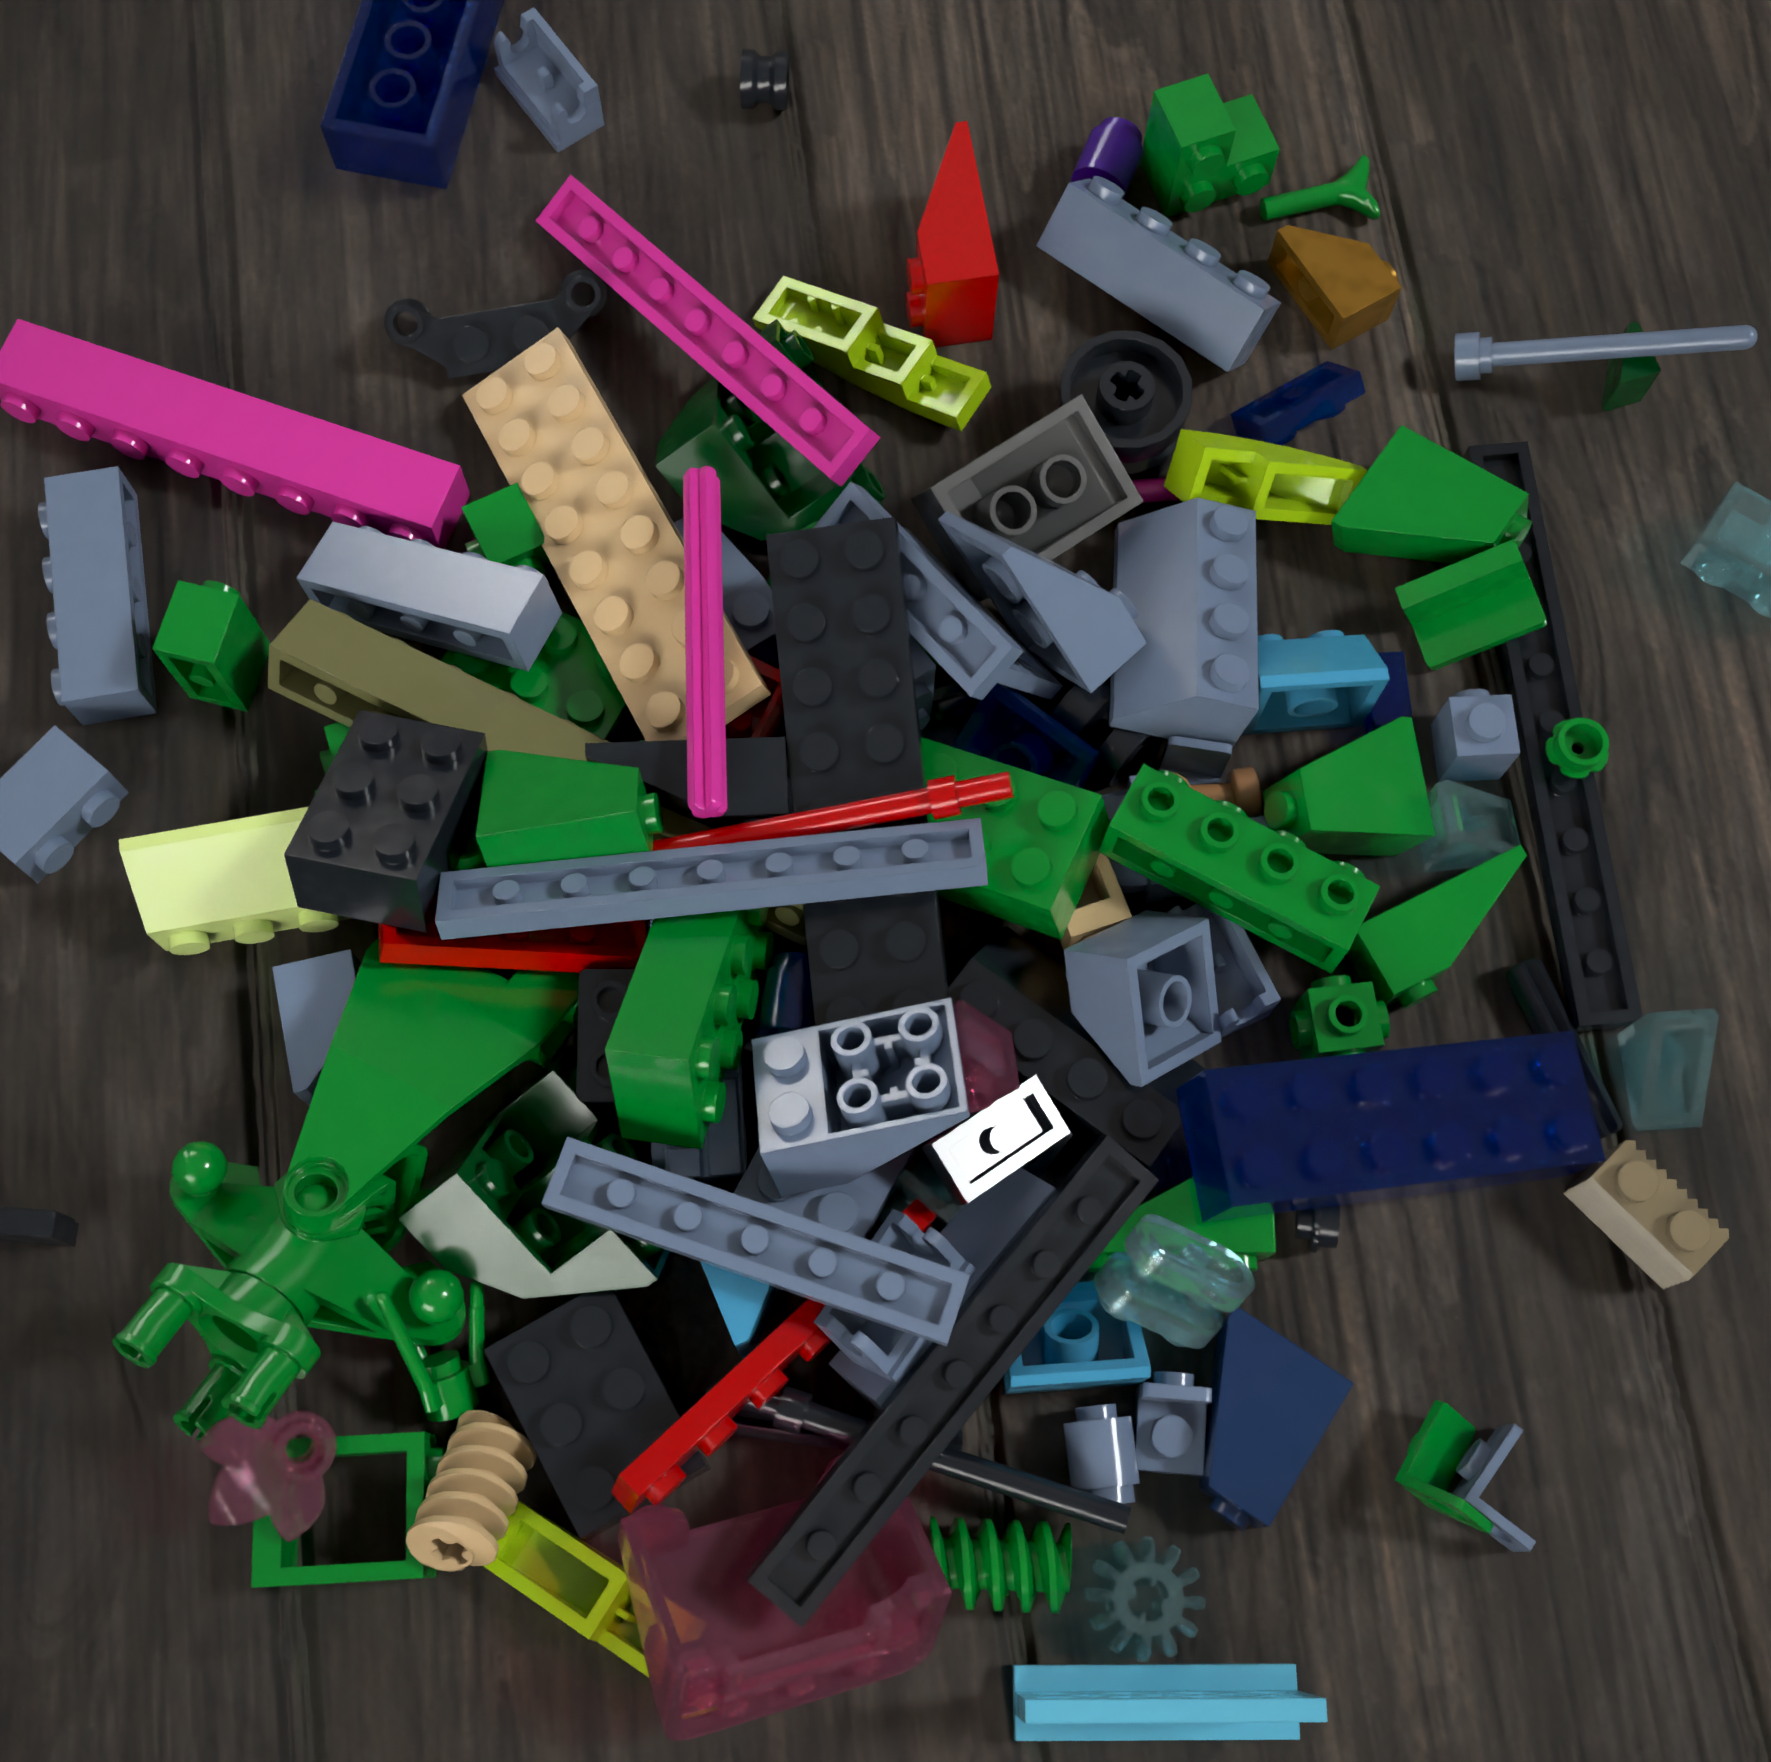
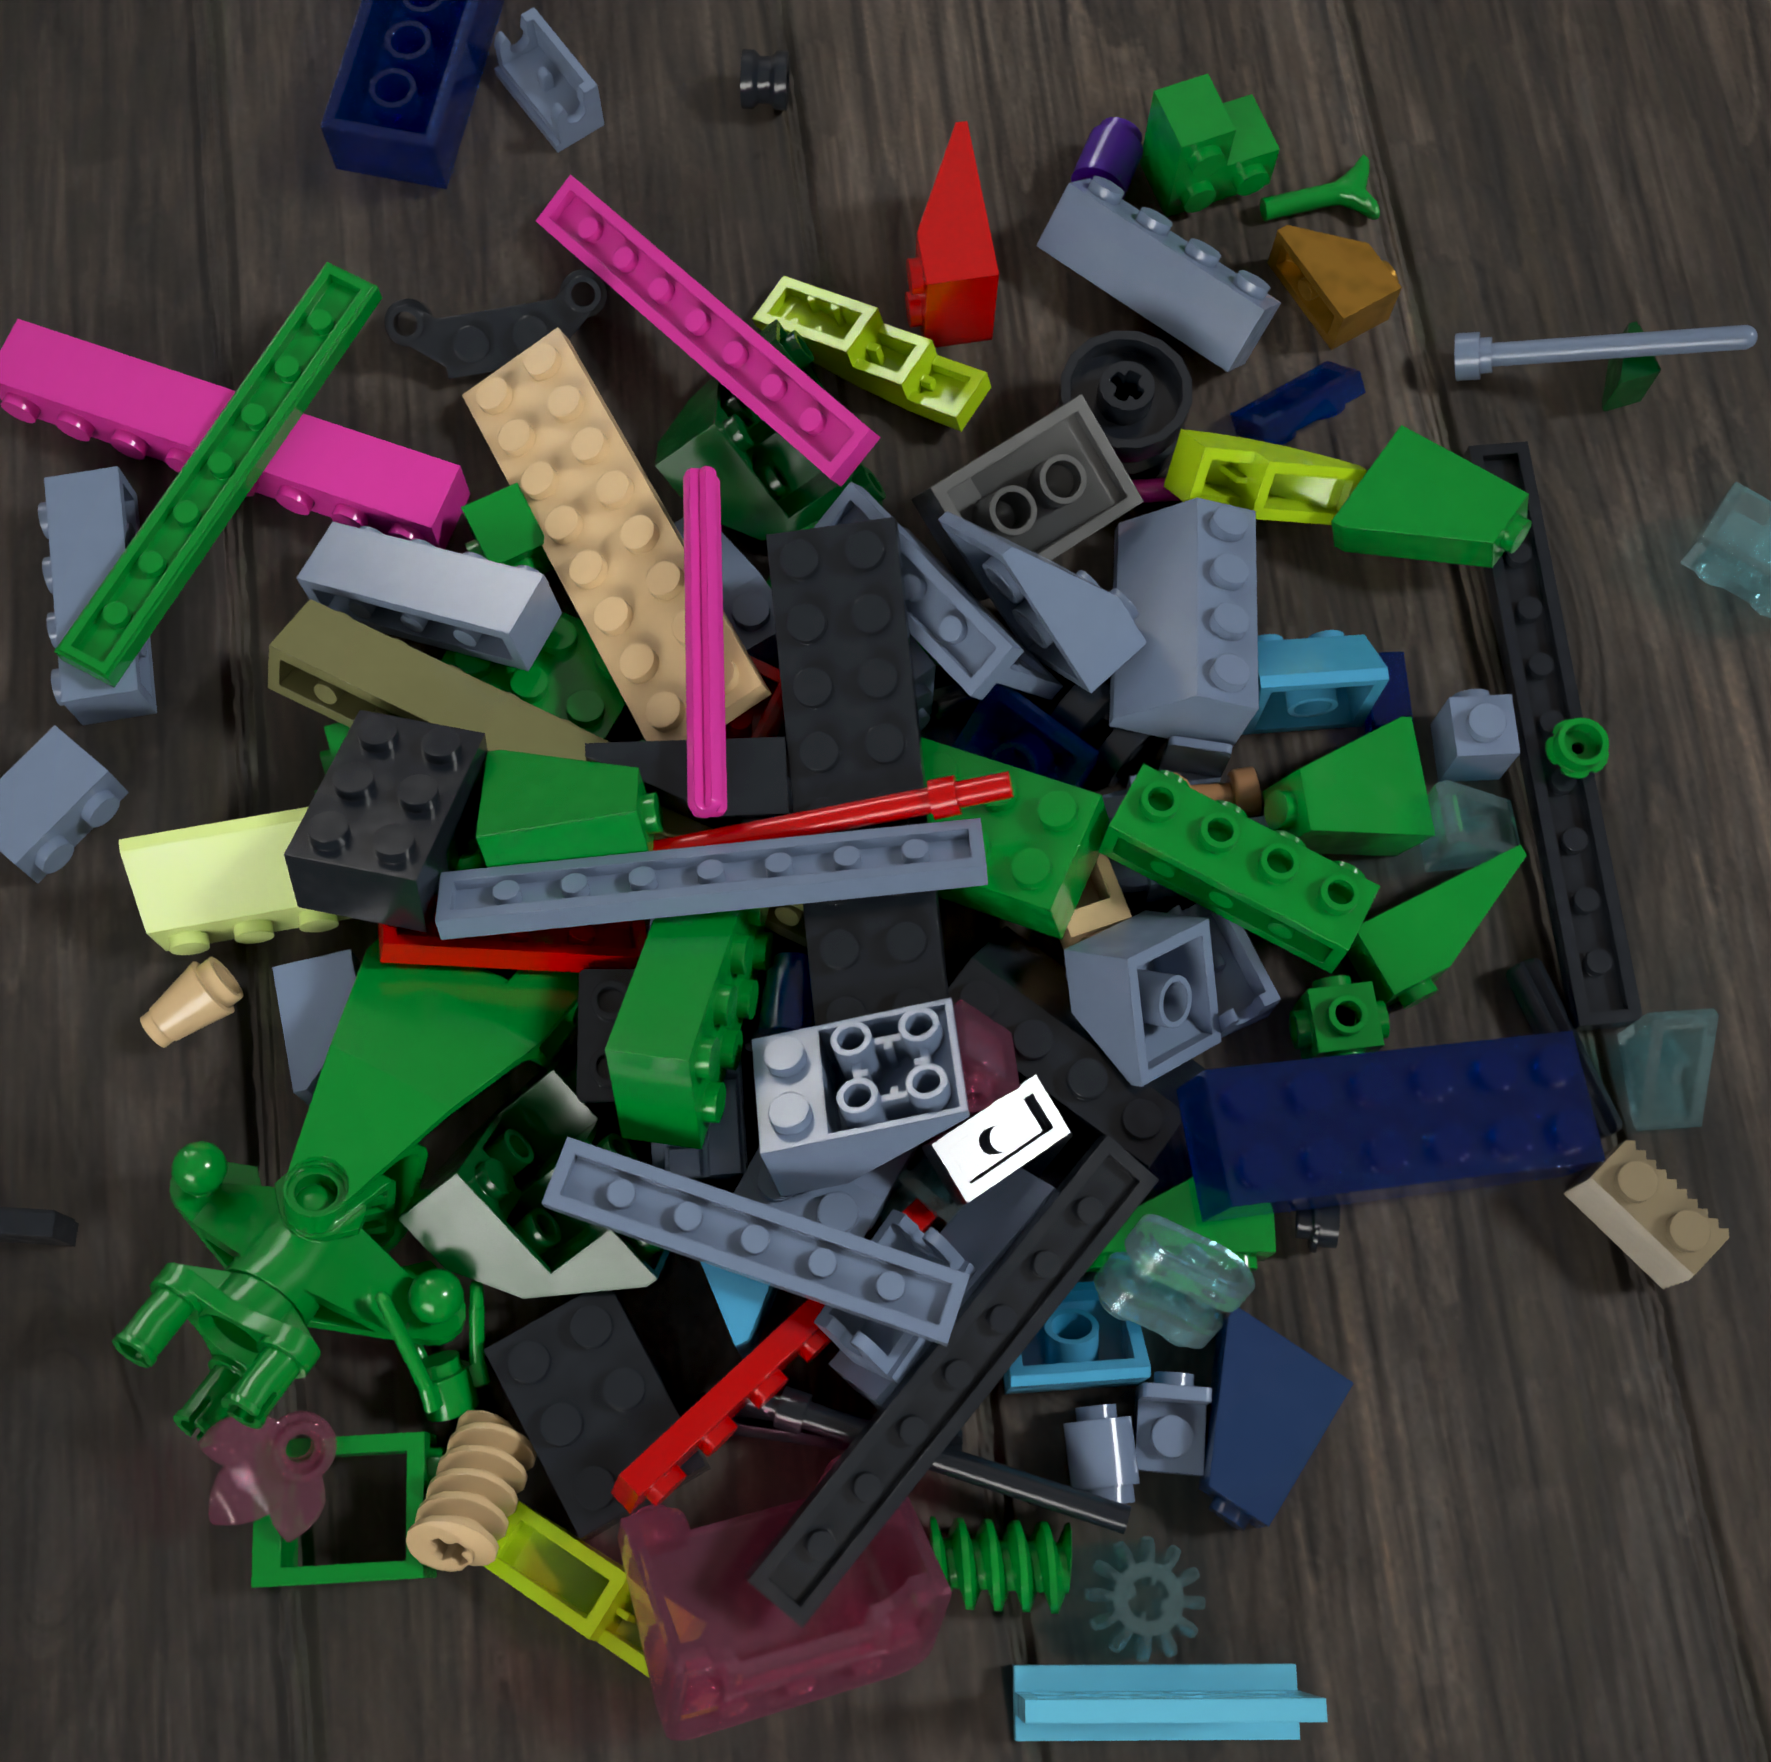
green brick [152,580,270,712] -> none
green panel [1395,539,1547,670] -> none
green bracket [1395,1400,1494,1534] -> none
sand blue bracket [1452,1423,1536,1552] -> none
none -> green tile [54,262,382,688]
none -> tan cone [140,957,244,1048]

